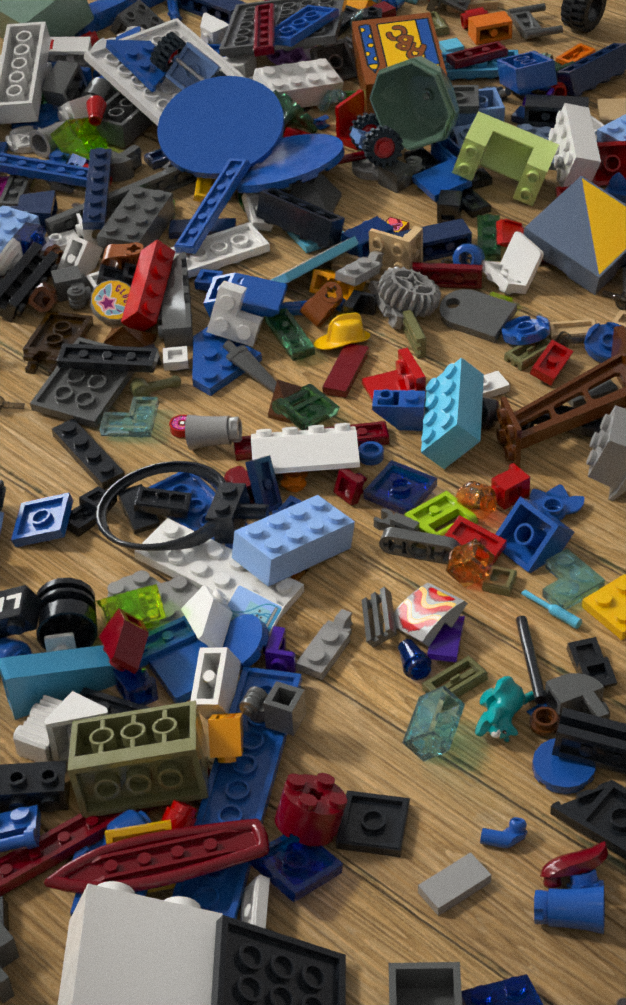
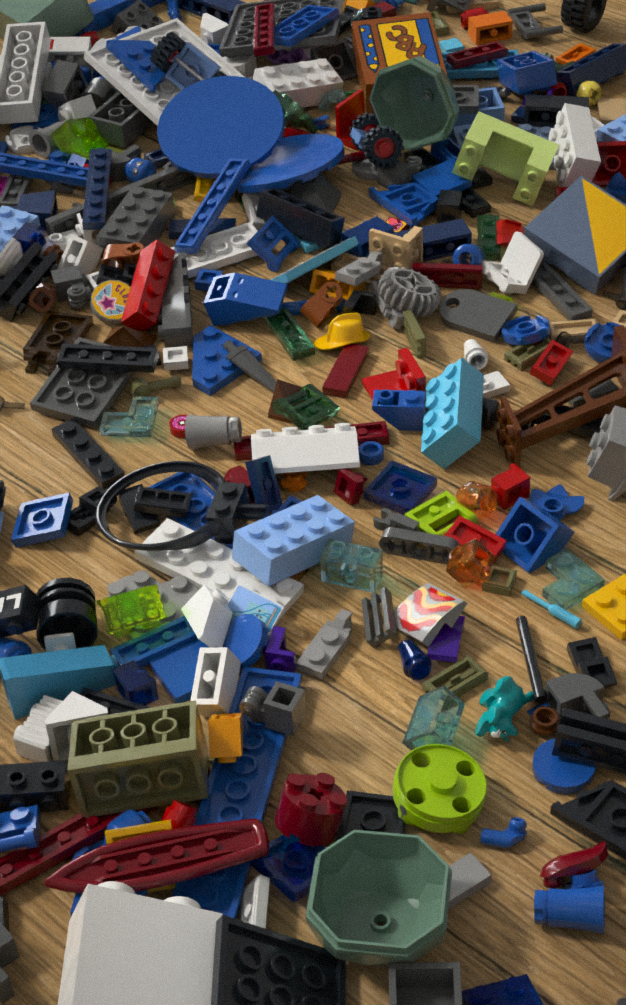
red cone [86,95,107,126] -> none
dark red slope [99,608,149,674] -> none
white brick [207,281,263,347] -> none
none -> blue head [124,157,157,184]
none -> blue plate [246,215,300,272]
none -> sand green rock [306,830,452,967]
none -> clear light blue brick [320,539,383,593]
none -> blue wing [368,182,439,228]
none -> lime piece [392,744,486,834]
none -> white cone [464,339,489,370]
none -> dark grey plate [532,260,593,321]
none -> light yellow piece [576,81,602,107]

